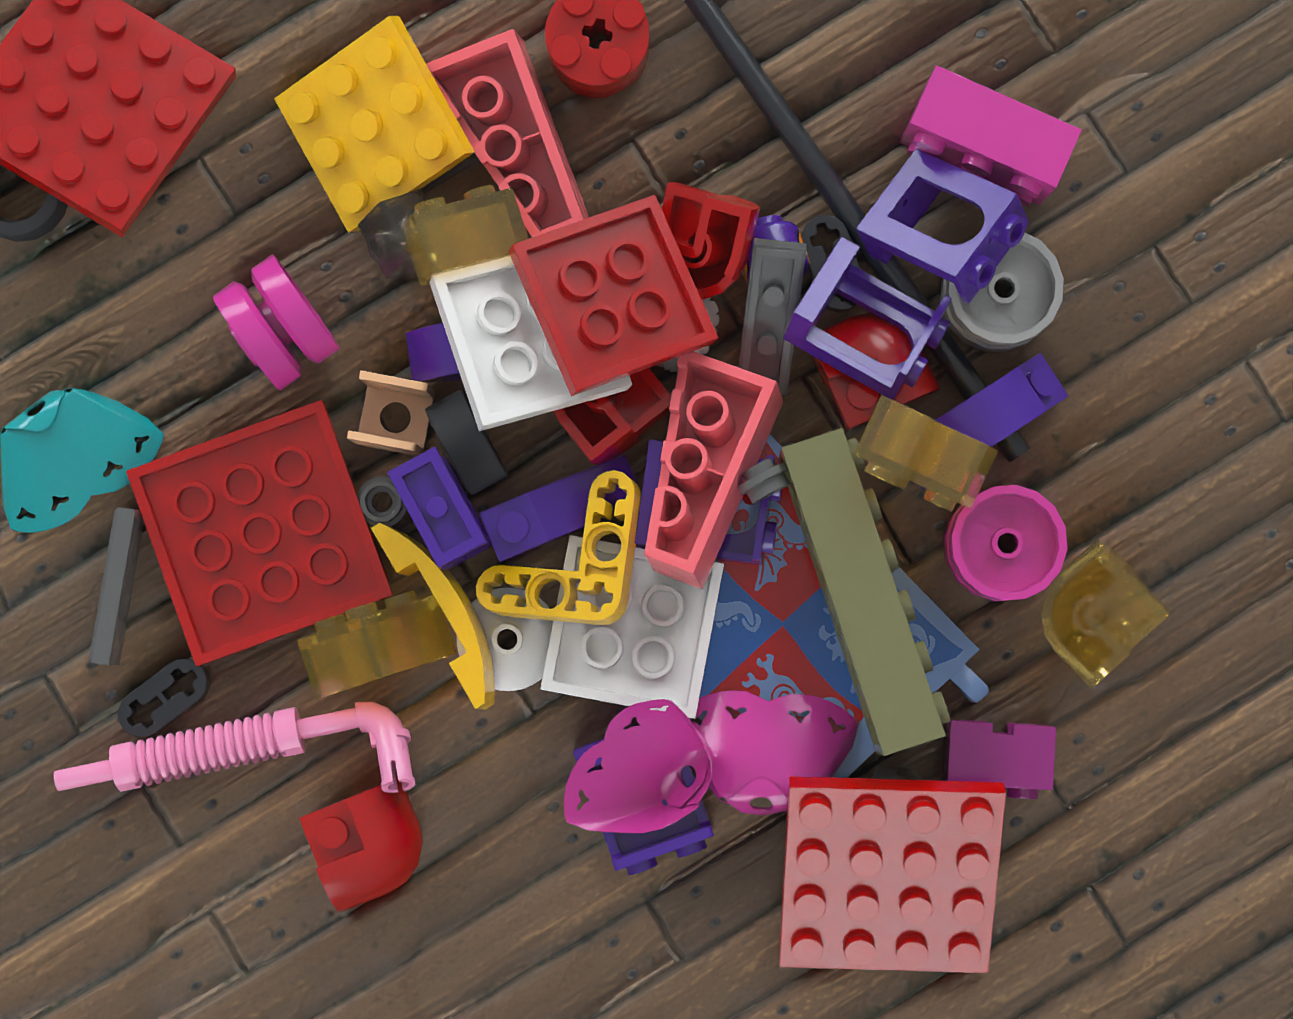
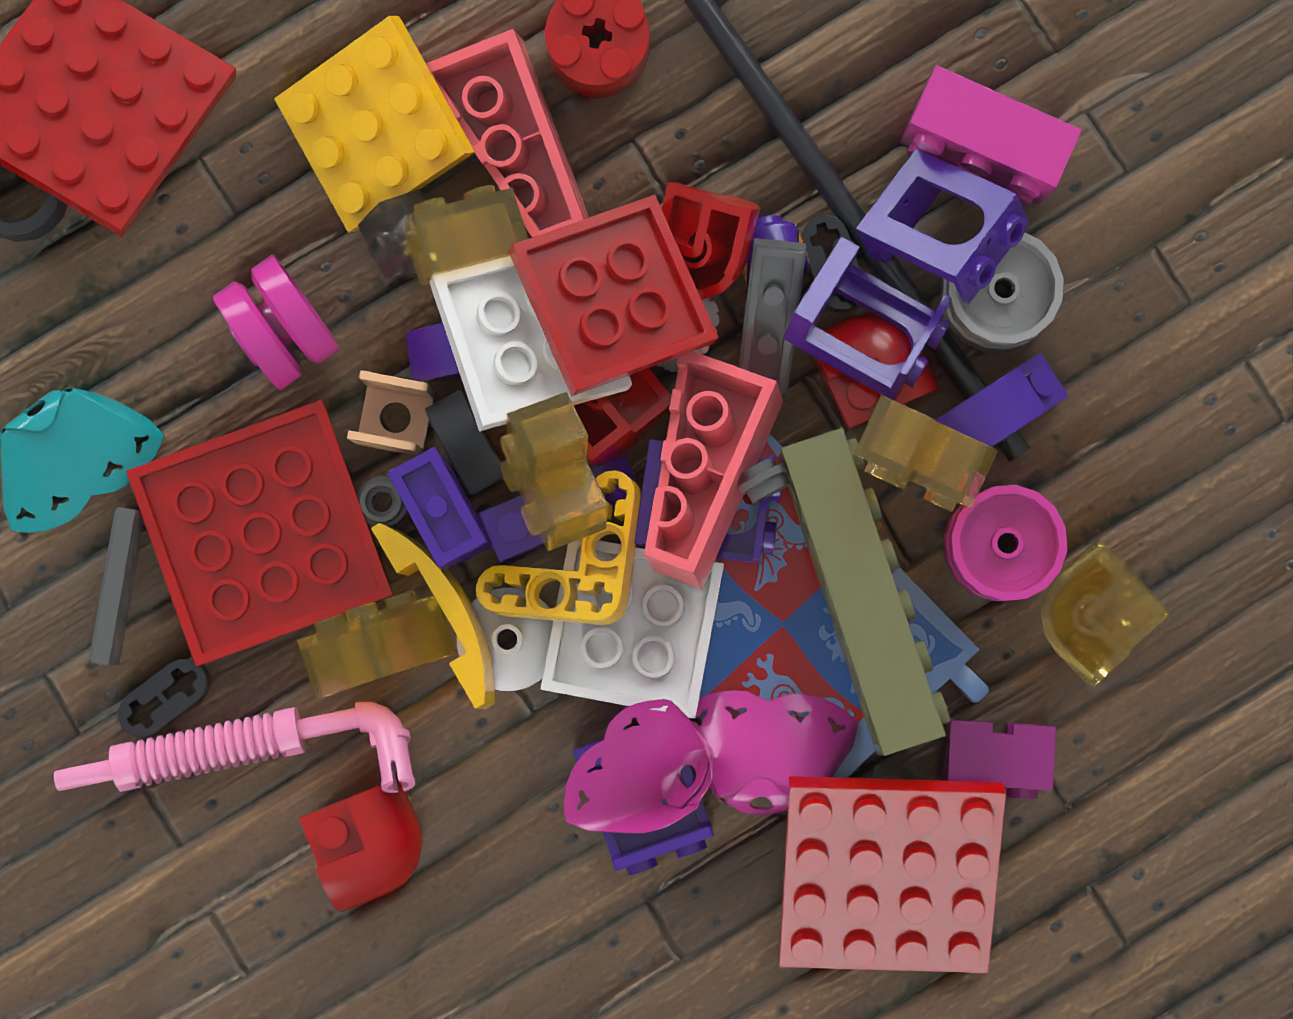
none -> clear yellow brick [500,392,608,551]

